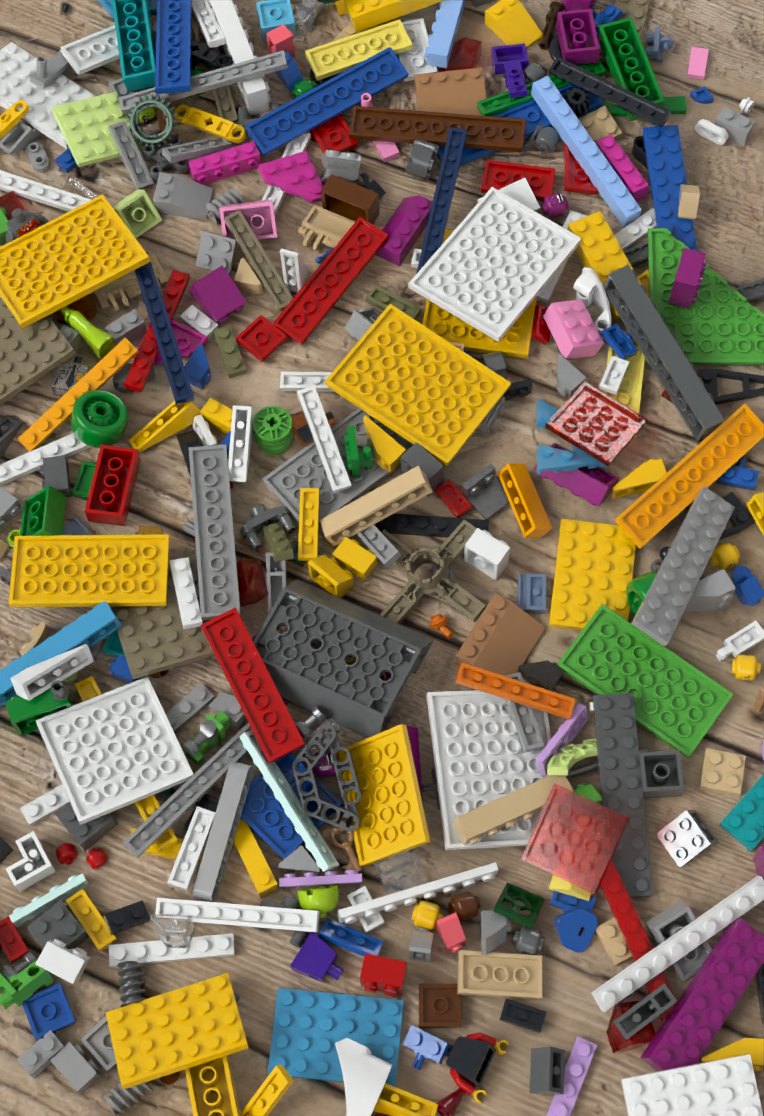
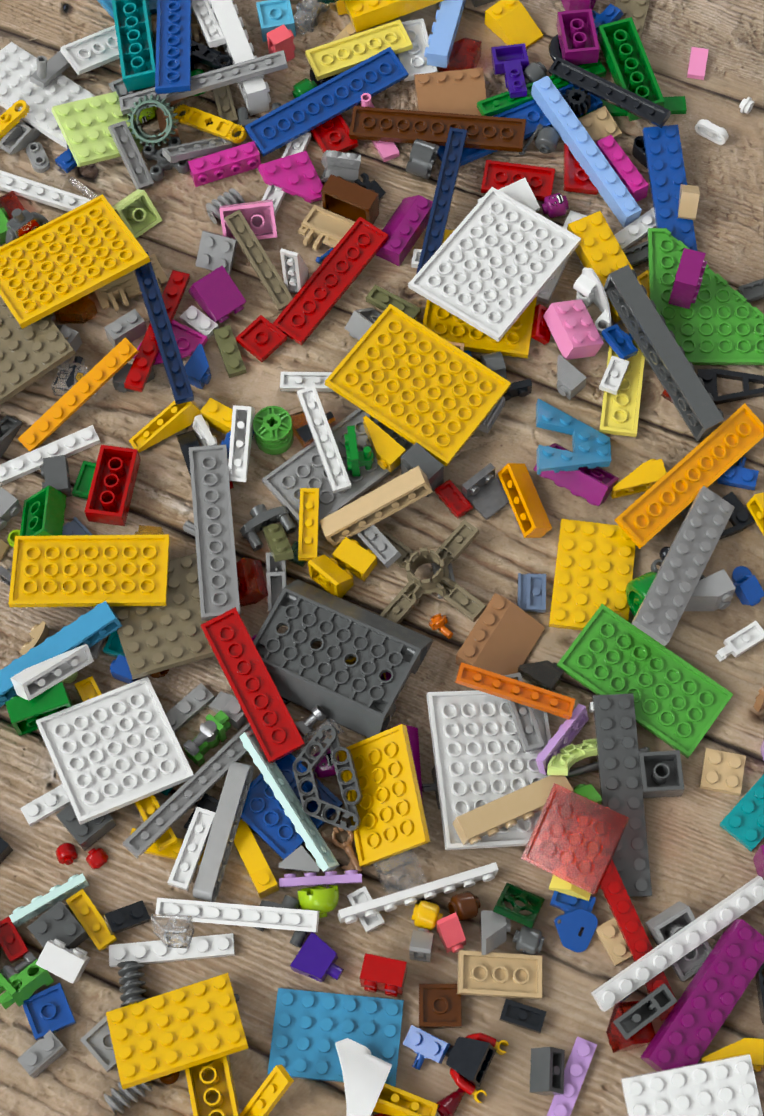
white brick [6,831,56,892] -> none
light grey brick [50,1042,100,1094] -> none
dark grey pin [51,681,69,701] -> none
lime piece [61,306,115,360] -> none
green wheel [71,390,129,448] -> none
light grey slope [153,172,213,220] -> none
white plate [169,557,203,630] -> none
tan slope [234,258,263,295] -> none
blue slope [275,51,303,94] -> none
blue plate [318,918,384,957] -> none
black plate [374,514,489,538] -> none
white brick [464,528,510,580] -> none
dark brown pin [538,1,564,50] -> none
clear red plate [545,382,648,467] -> none
sand blue hips [645,26,674,62] -> none
bracket [656,809,719,867] -> none
blue tile [690,86,714,104] -> none
yellow head [710,543,740,570] -> none
light grey brick [715,107,755,146] -> none
yellow head [732,654,761,681] -> none

